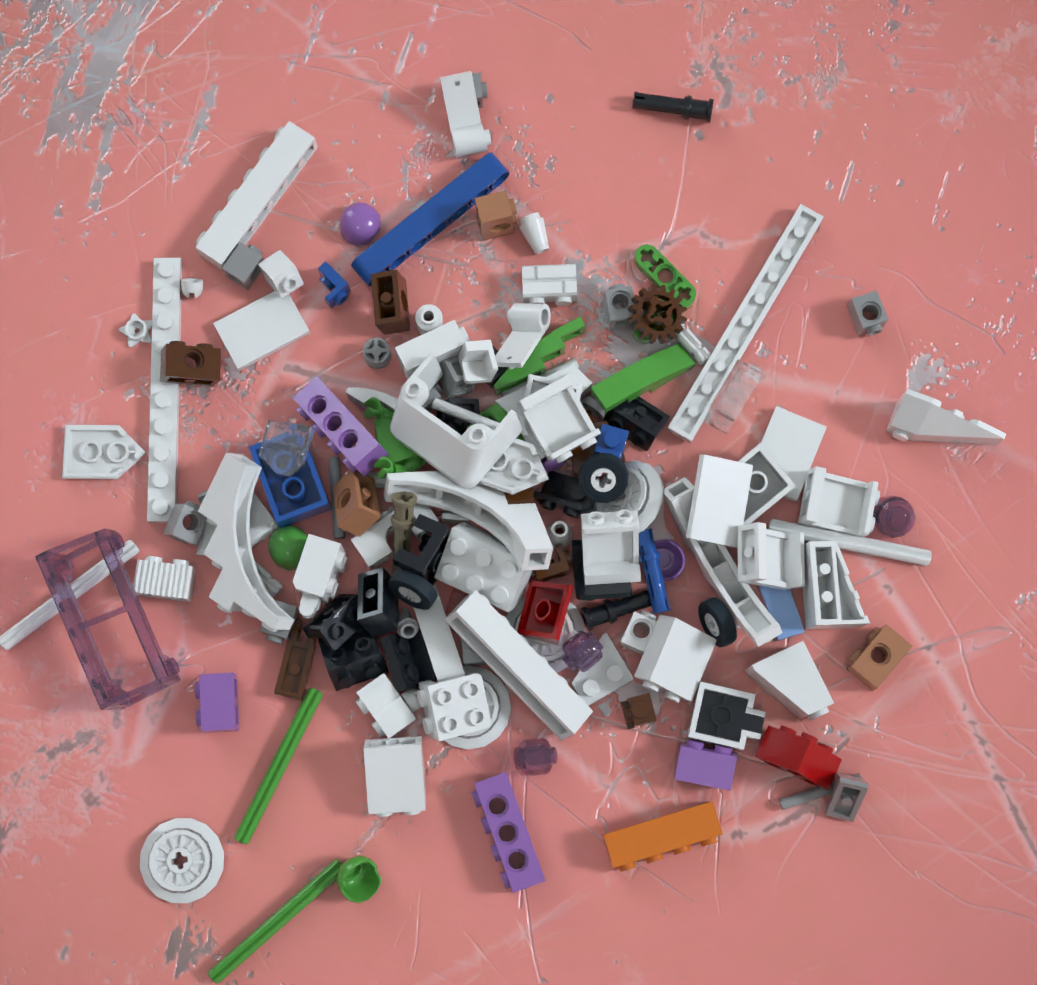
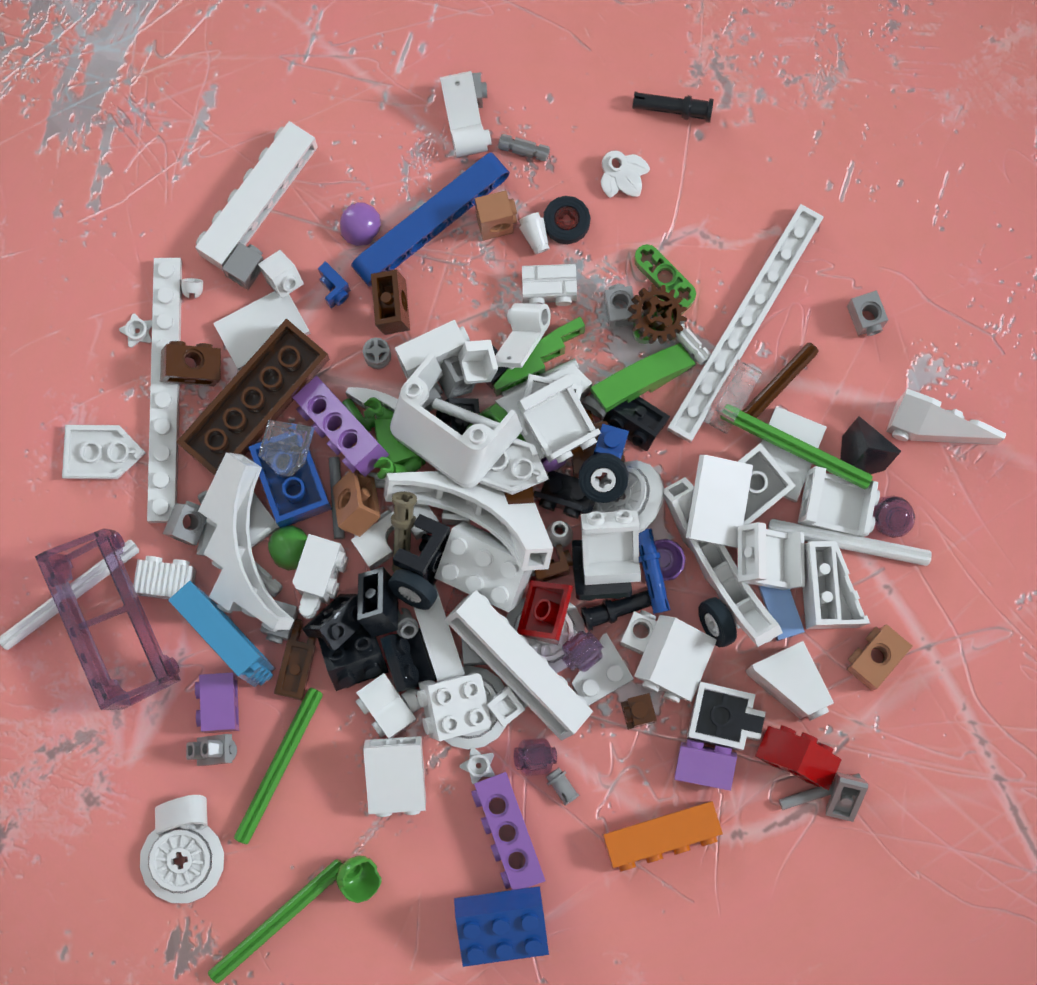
white brick [415,304,444,335] -> none
none -> white panel [155,795,208,835]
none -> dark azure window [168,581,275,687]
none -> reddish brown brick [176,318,330,476]
none -> light grey hips [186,734,237,766]
none -> bright green arm [342,399,376,431]
none -> blue brick [454,886,549,967]
none -> white plate [459,747,495,784]
none -> white slope [486,685,527,727]
none -> light grey axle [498,134,550,161]
none -> black bush [543,196,591,244]
none -> light grey pin [546,767,579,805]
none -> white plate [601,150,650,198]
none -> bright green axle [720,405,873,489]
none -> reddish brown axle [743,342,819,418]
none -> black slope [840,416,901,474]

